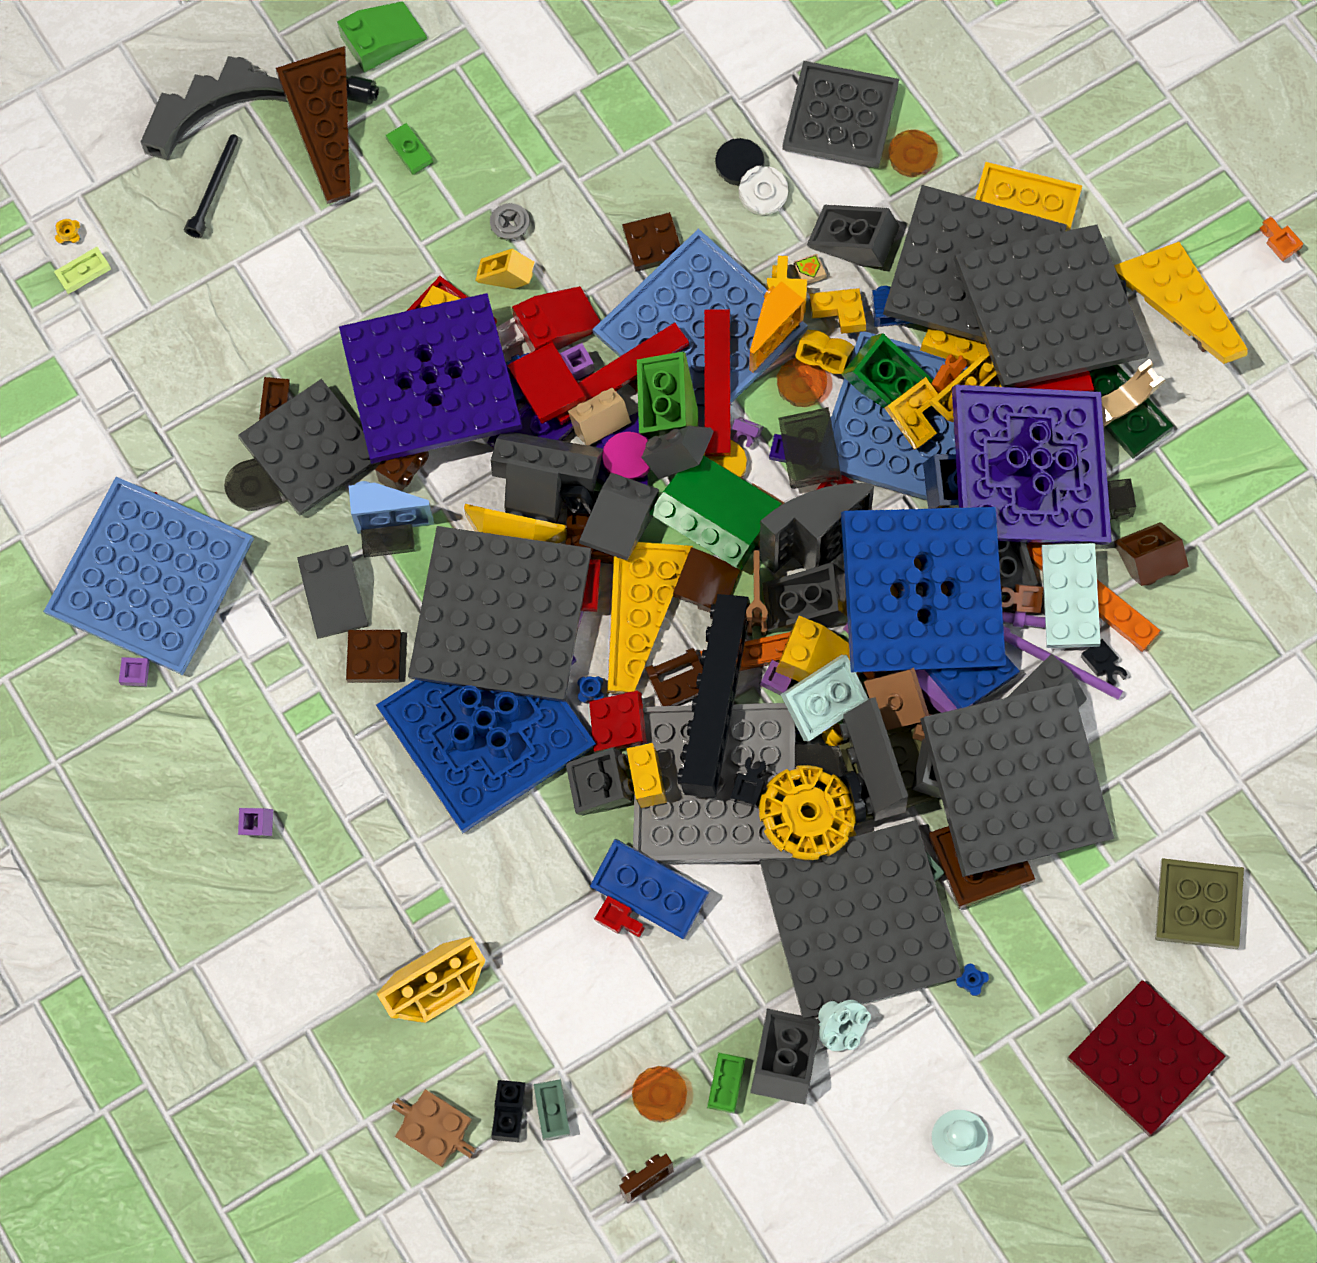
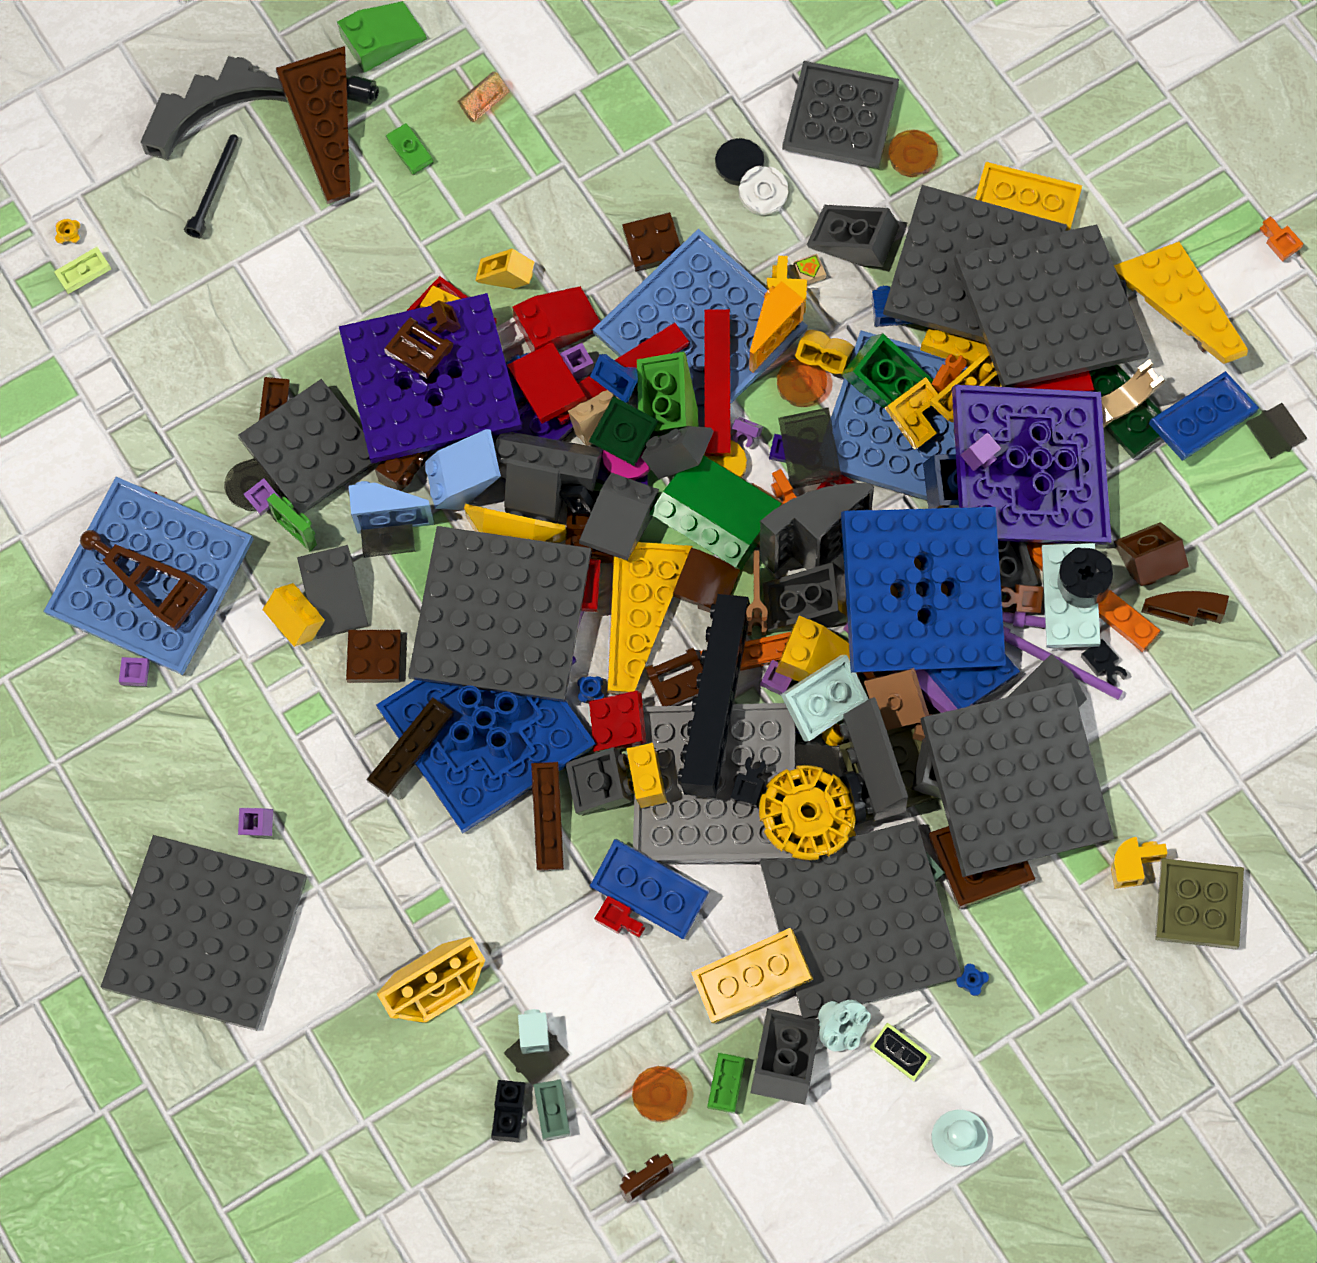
medium nougat plate [392,1089,476,1167] -> none
light grey gear [490,203,530,241] -> none
yellow plate [809,288,866,334] -> none
dark red plate [1067,979,1226,1137] -> none
clear smoke brick [1107,478,1136,521] -> none
none -> reddish brown plate [80,530,208,631]
none -> dark grey plate [101,835,307,1031]
none -> medium lavender tile [244,478,280,516]
none -> yellow brick [262,583,325,647]
none -> bright green plate [266,493,317,552]
none -> dark brown tile [366,697,454,797]
none -> reddish brown plate [384,317,454,379]
none -> light blue slope [425,429,501,510]
none -> reddish brown tile [427,300,461,334]
none -> clear orange plate [457,71,510,122]
none -> clear smoke piece [504,1031,570,1087]
none -> light aqua brick [518,1009,550,1054]
none -> reddish brown tile [531,762,564,871]
none -> dark green plate [589,396,659,466]
none -> blue slope [590,354,638,403]
none -> yellow plate [691,928,813,1024]
none -> orange plate [771,469,796,504]
none -> slope [870,1023,931,1082]
none -> medium lavender plate [961,432,1001,471]
none -> black brick [1057,547,1113,608]
none -> yellow brick [1111,837,1168,889]
none -> reddish brown slope [1141,591,1229,626]
none -> blue tile [1149,371,1259,461]
none -> clear smoke piece [1246,403,1307,459]

